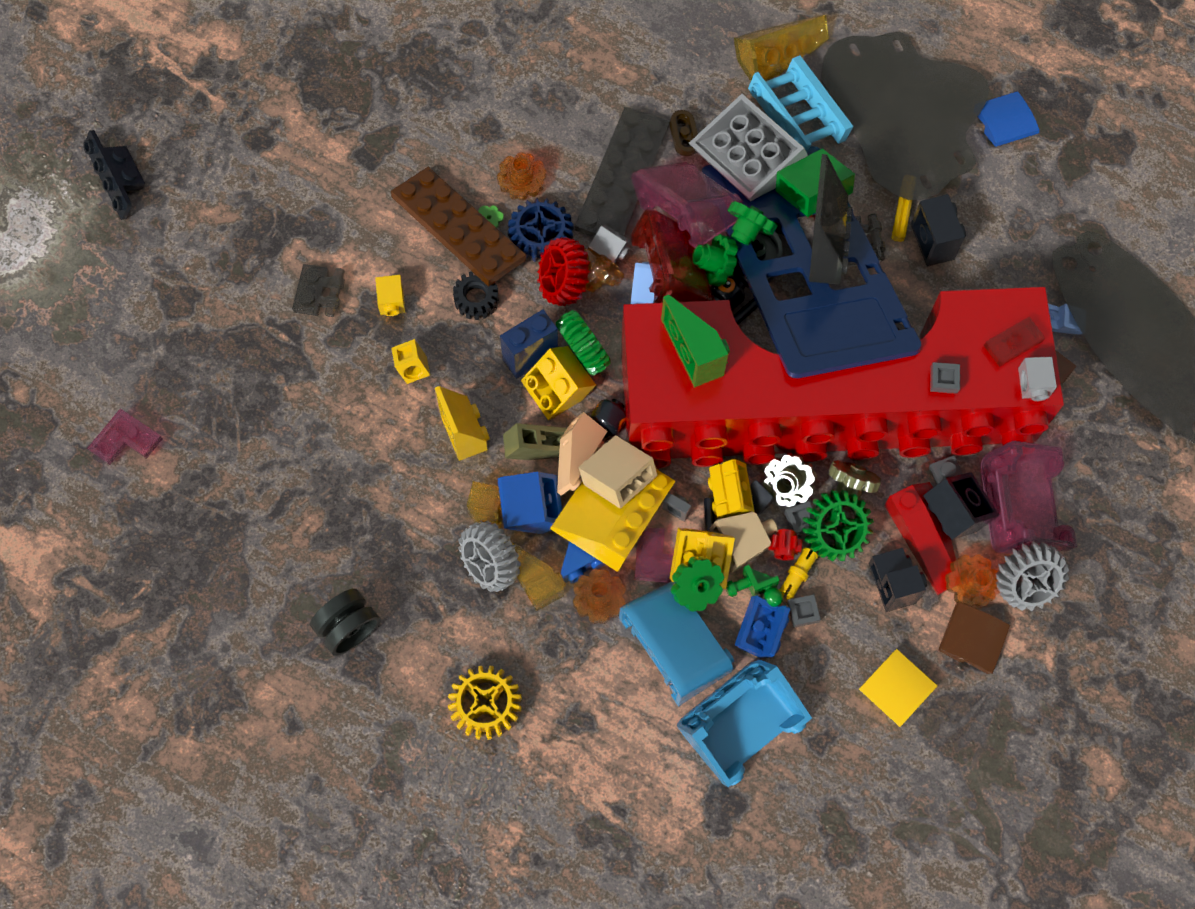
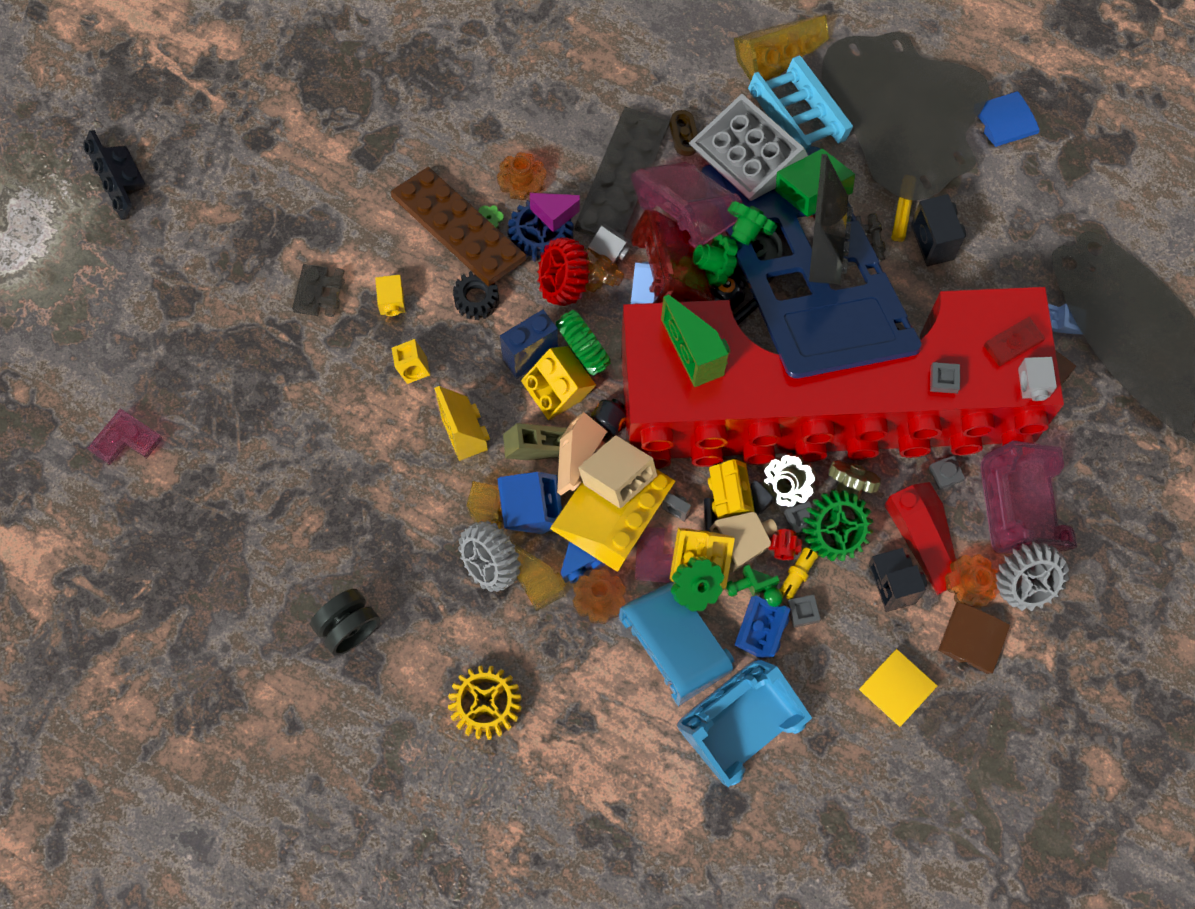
black brick [923,472,1000,540] -> none
none -> magenta slope [530,193,580,232]

